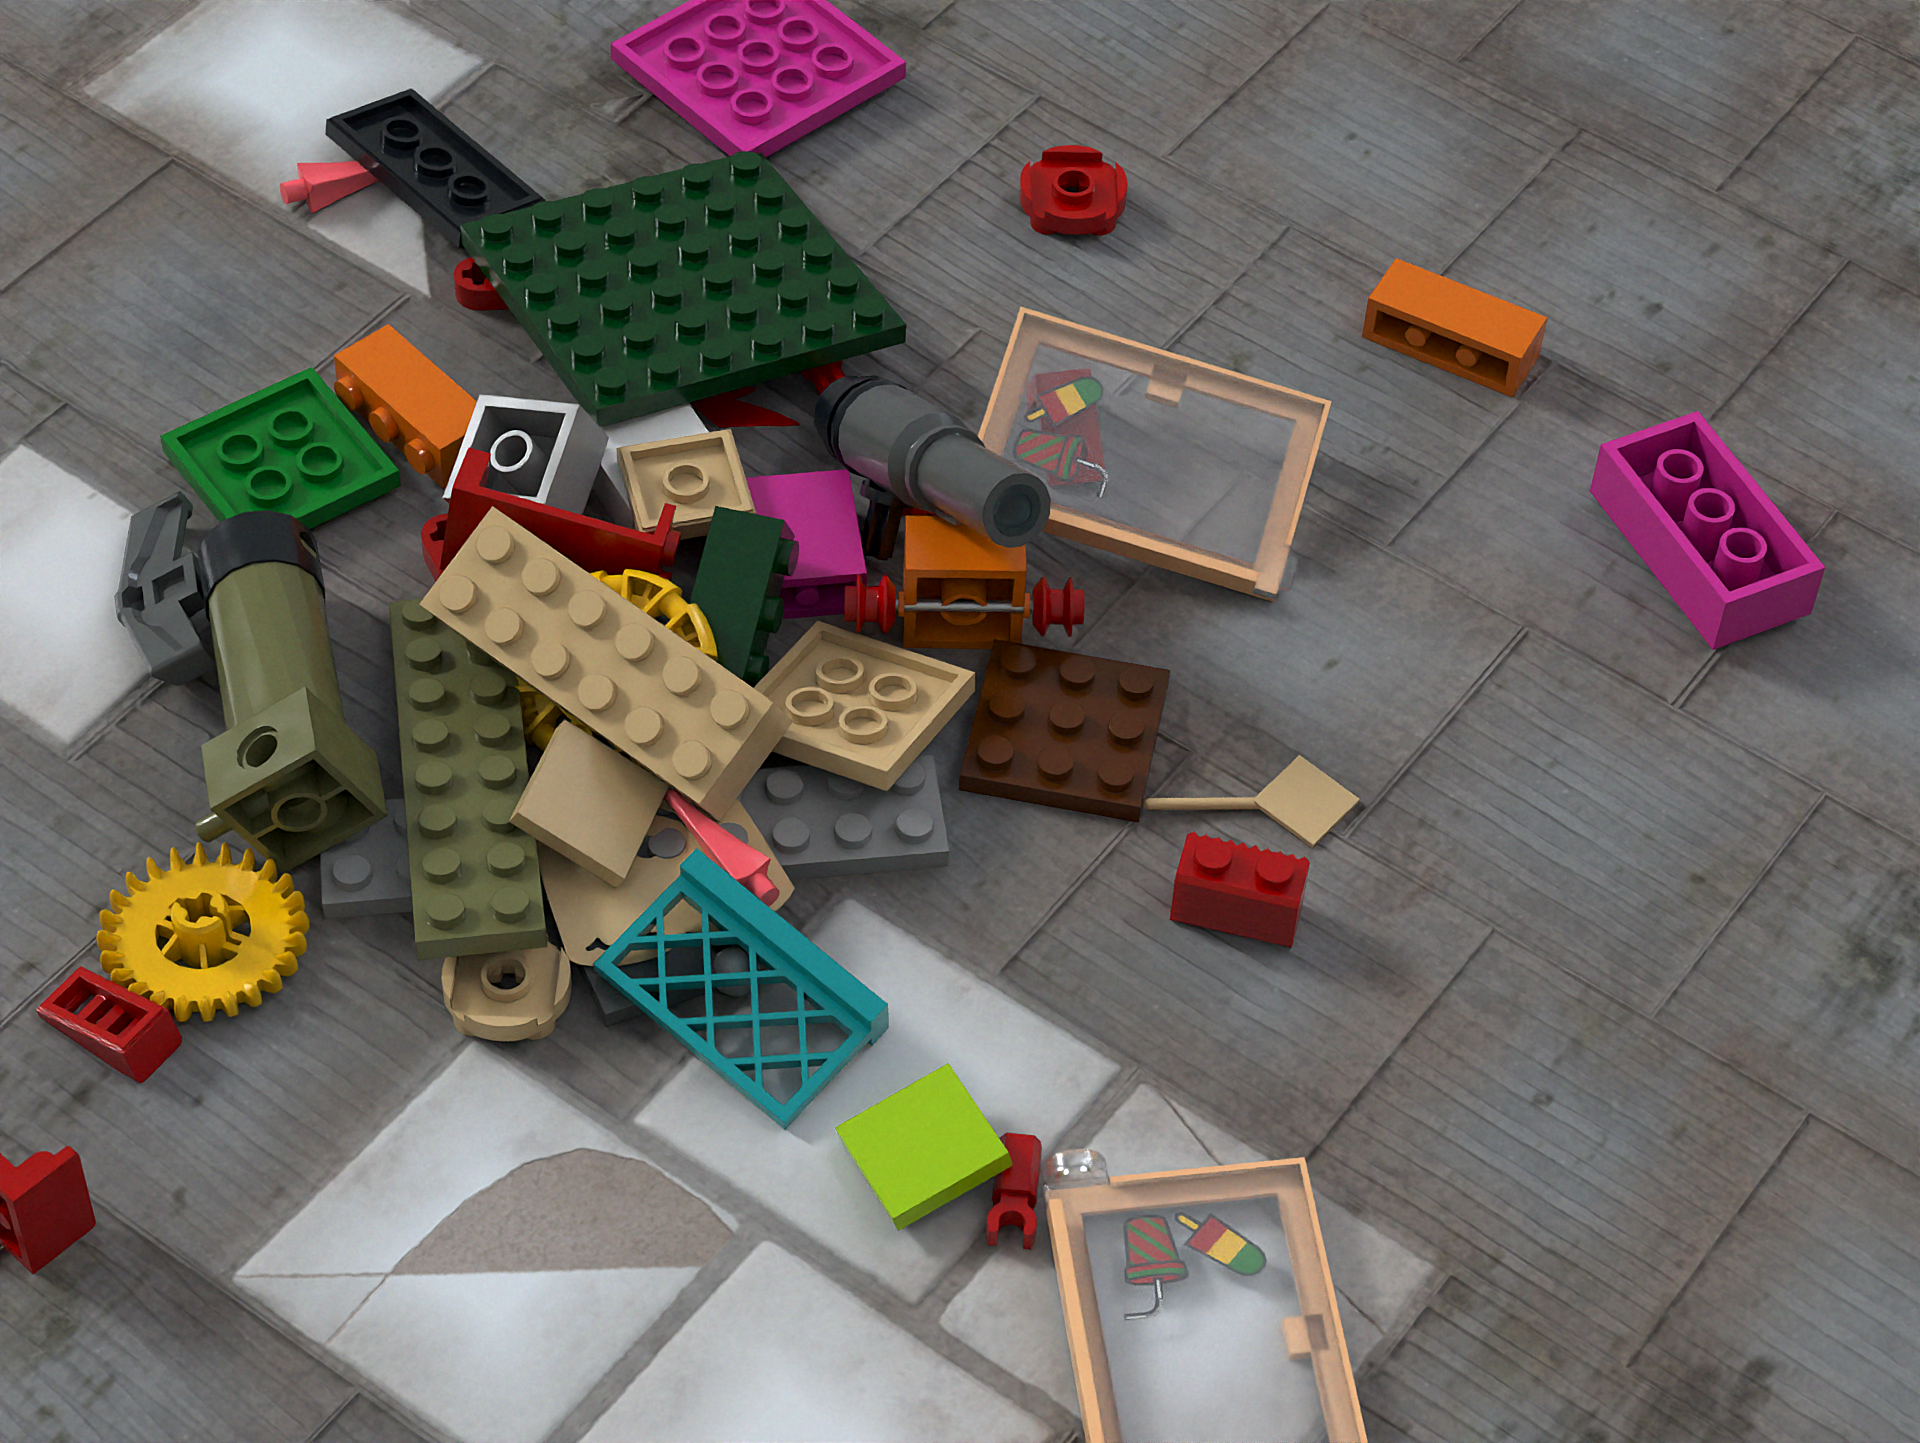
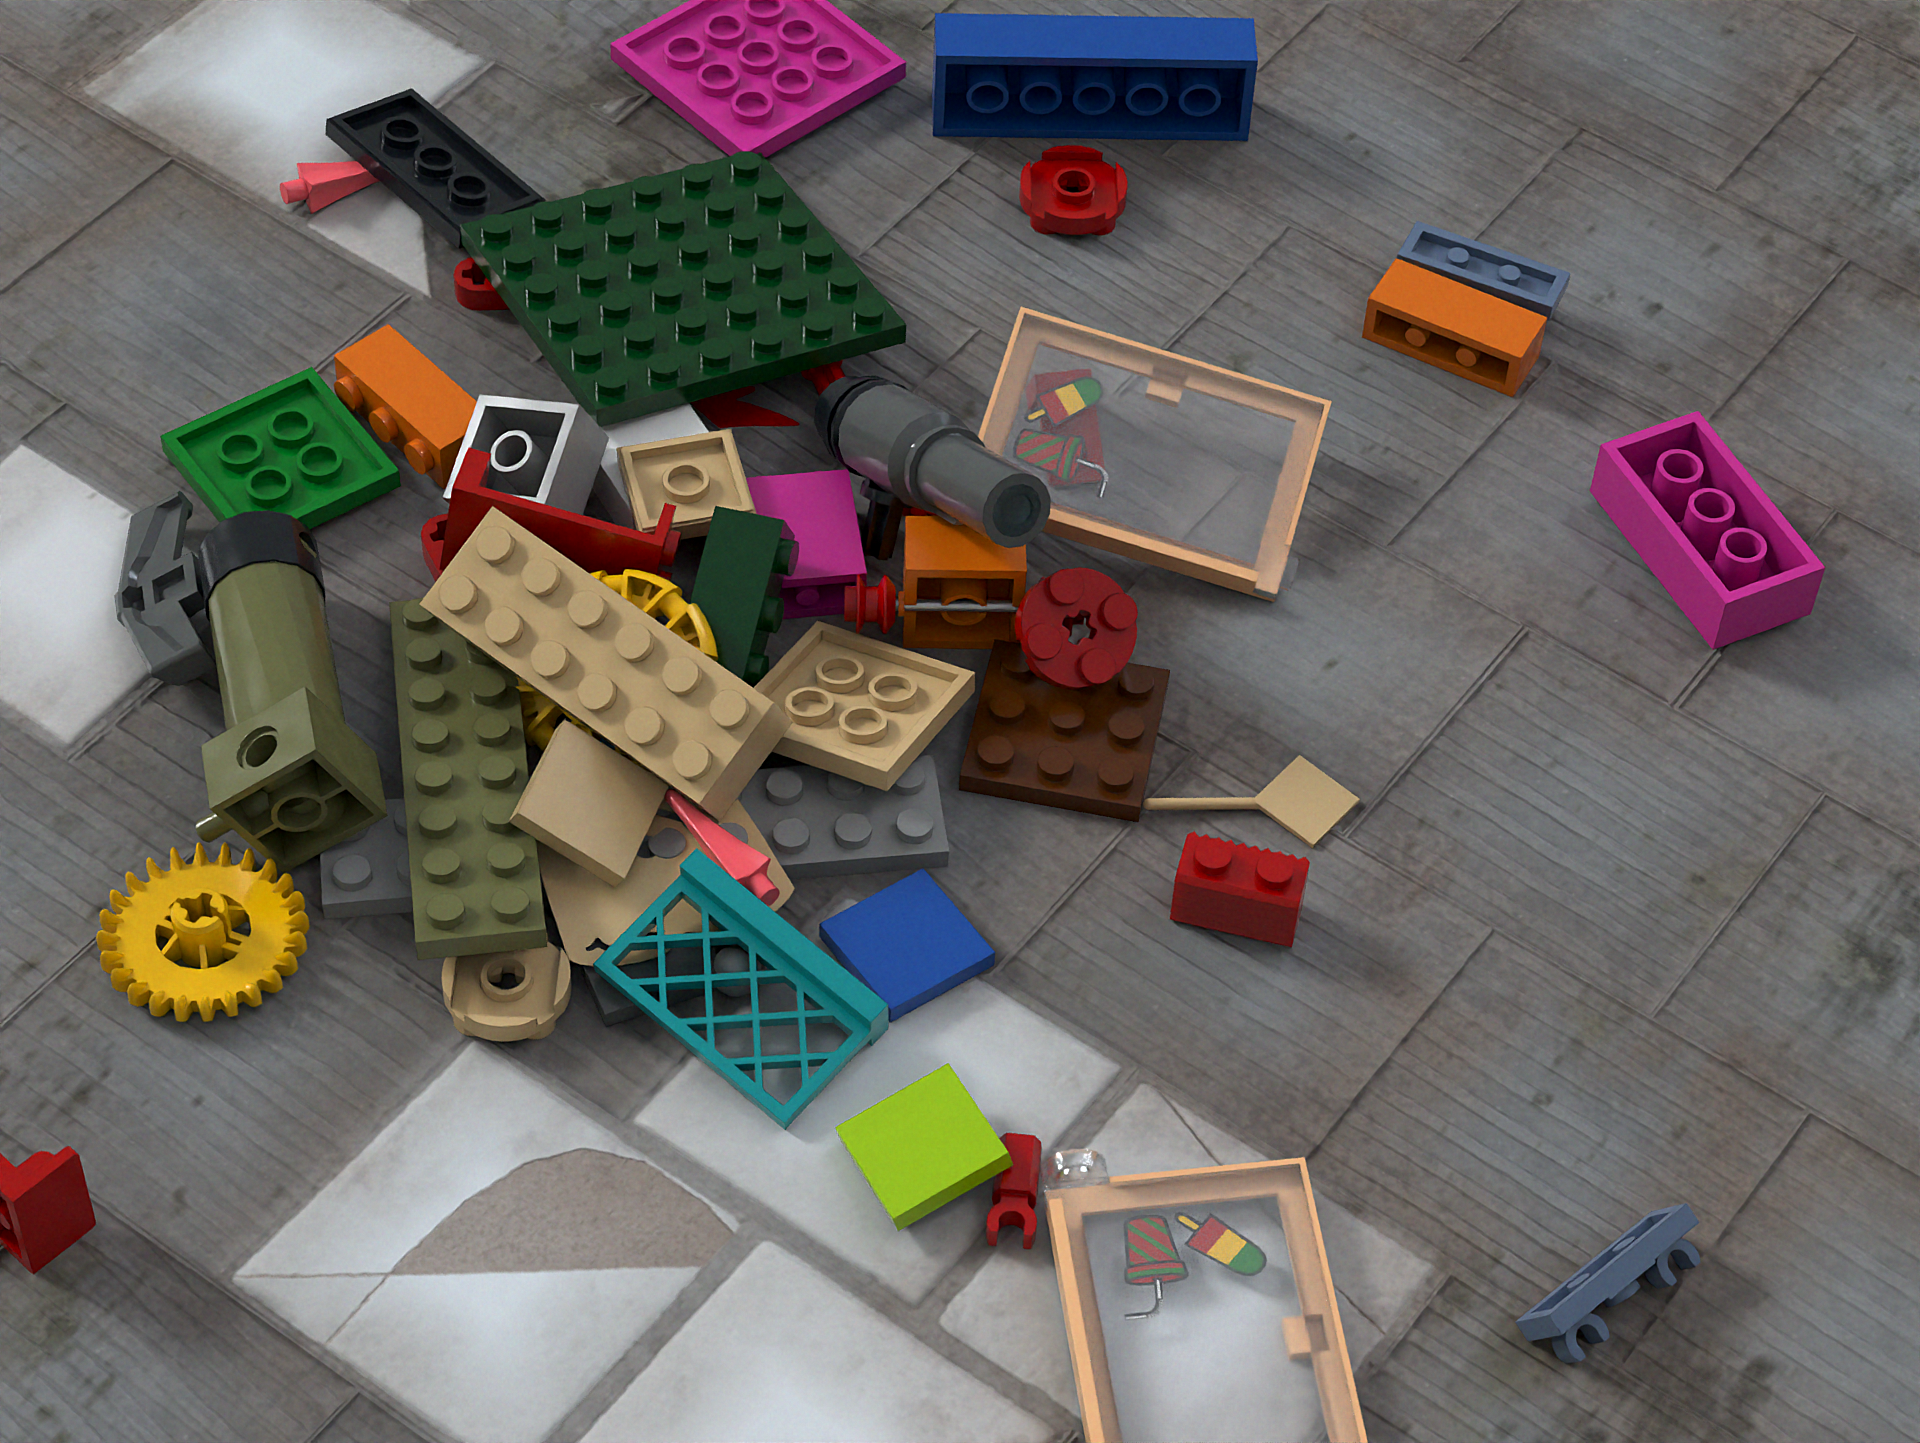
red slope [36,966,182,1083] -> none
none -> blue tile [819,868,995,1023]
none -> blue brick [932,13,1258,141]
none -> red plate [1015,567,1138,690]
none -> sand blue plate [1397,221,1571,321]
none -> sand blue plate [1515,1203,1700,1364]

